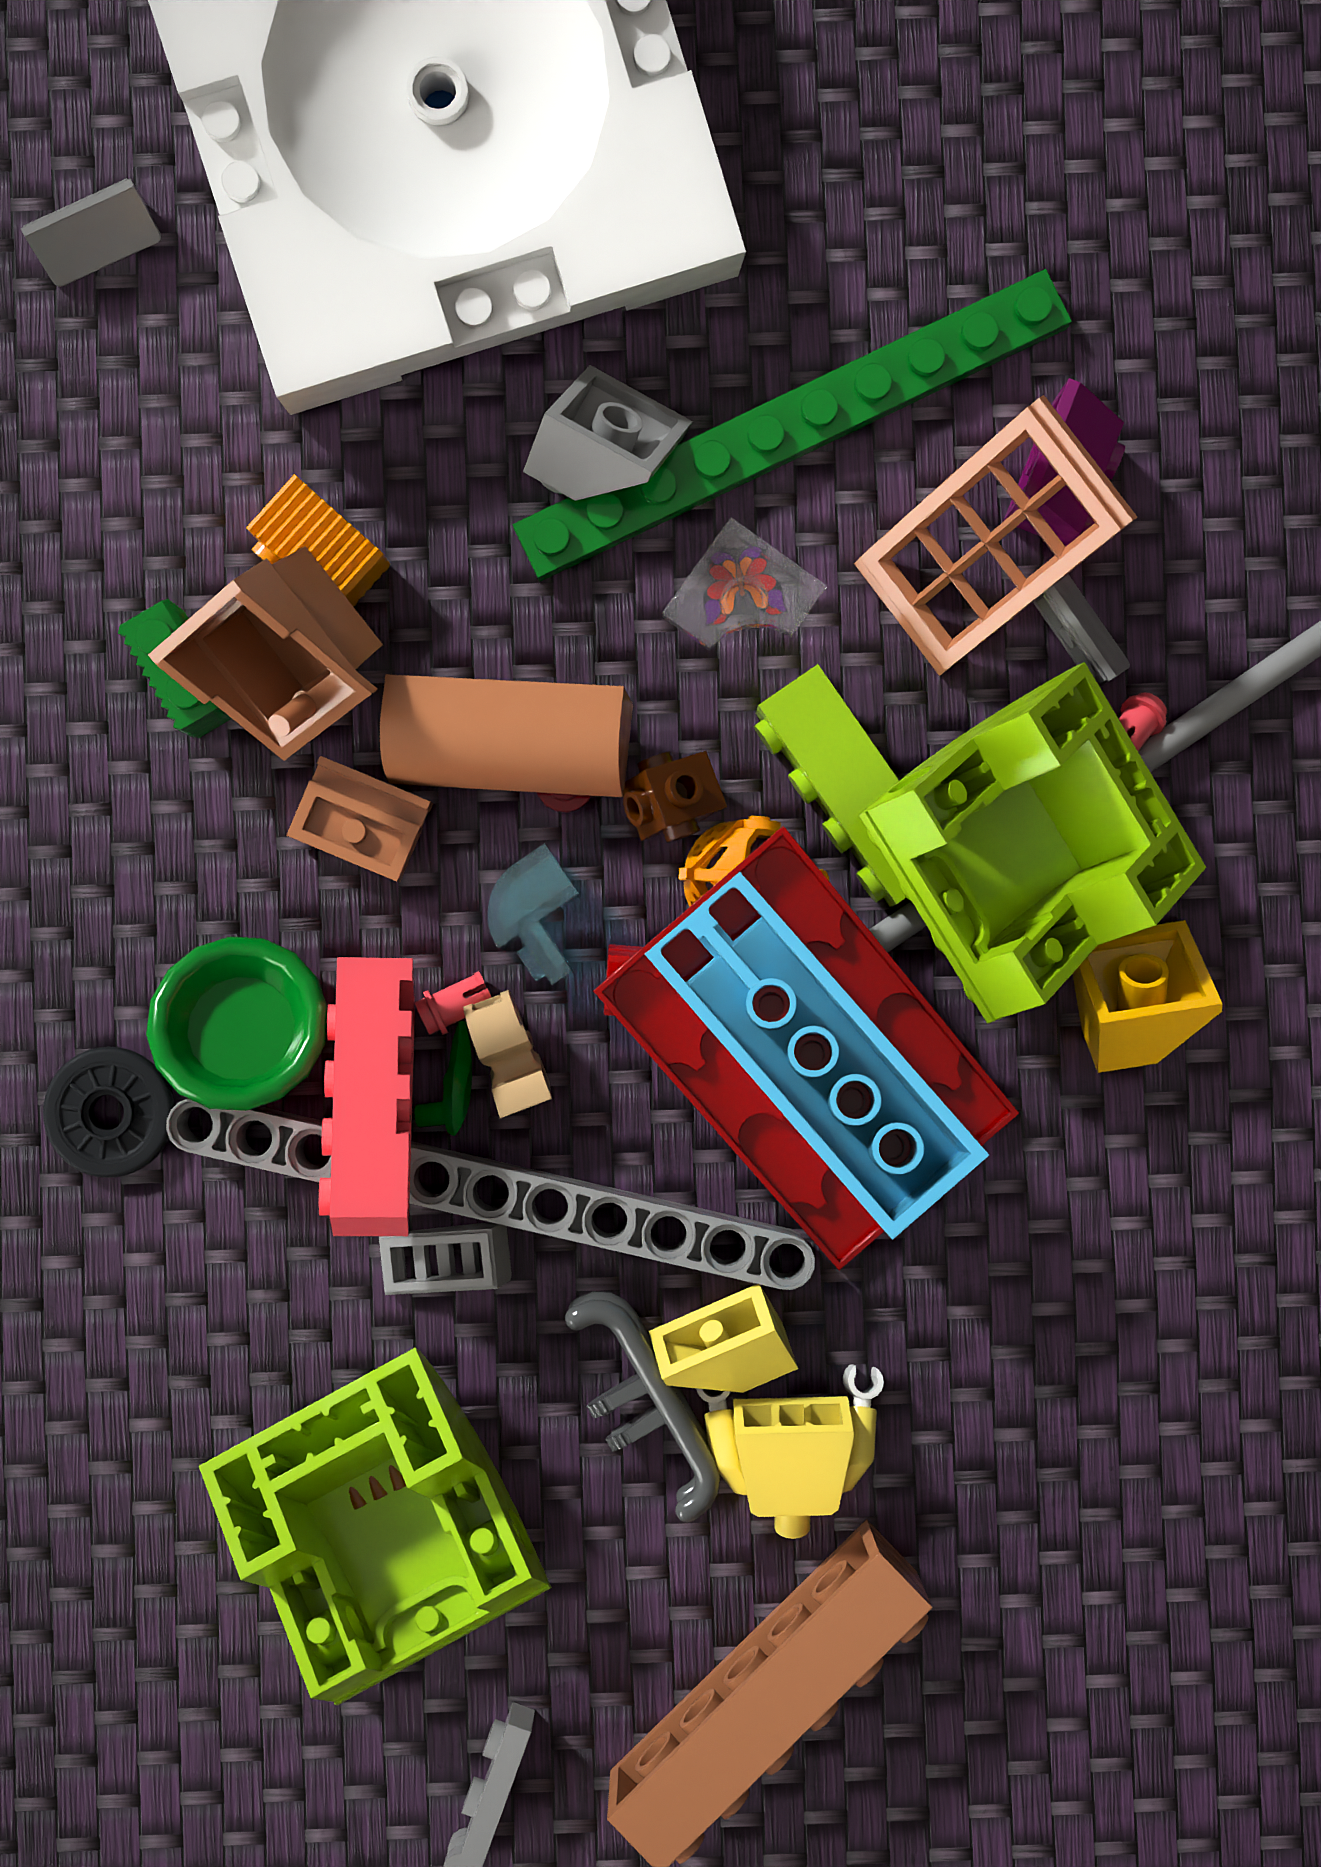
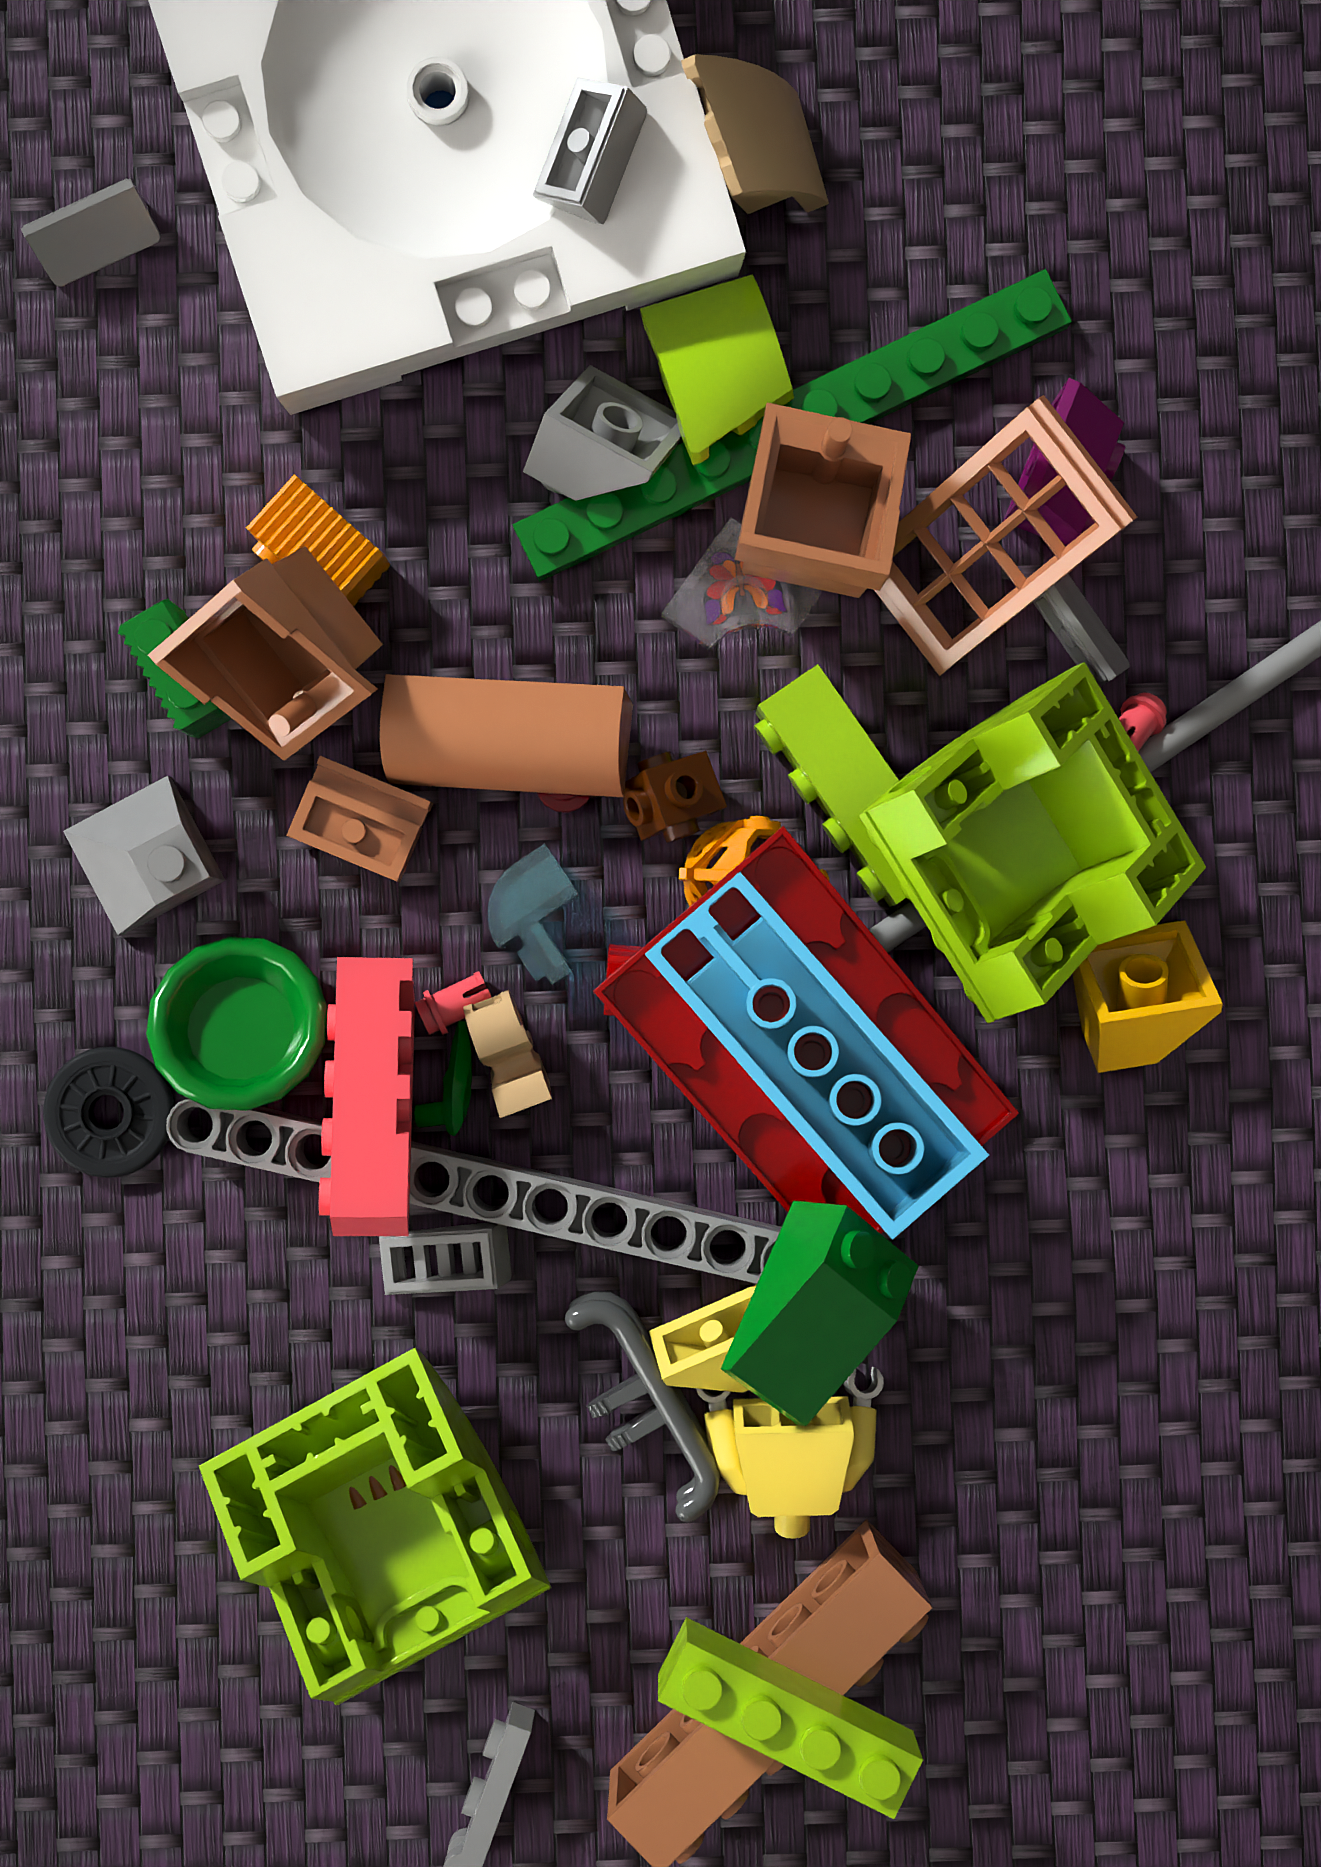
none -> light grey slope [63,776,226,936]
none -> light grey slope [533,77,647,224]
none -> lime slope [640,274,794,465]
none -> lime brick [658,1617,923,1819]
none -> tan slope [681,54,829,214]
none -> green slope [721,1201,919,1426]
none -> nougat piece [734,402,911,598]

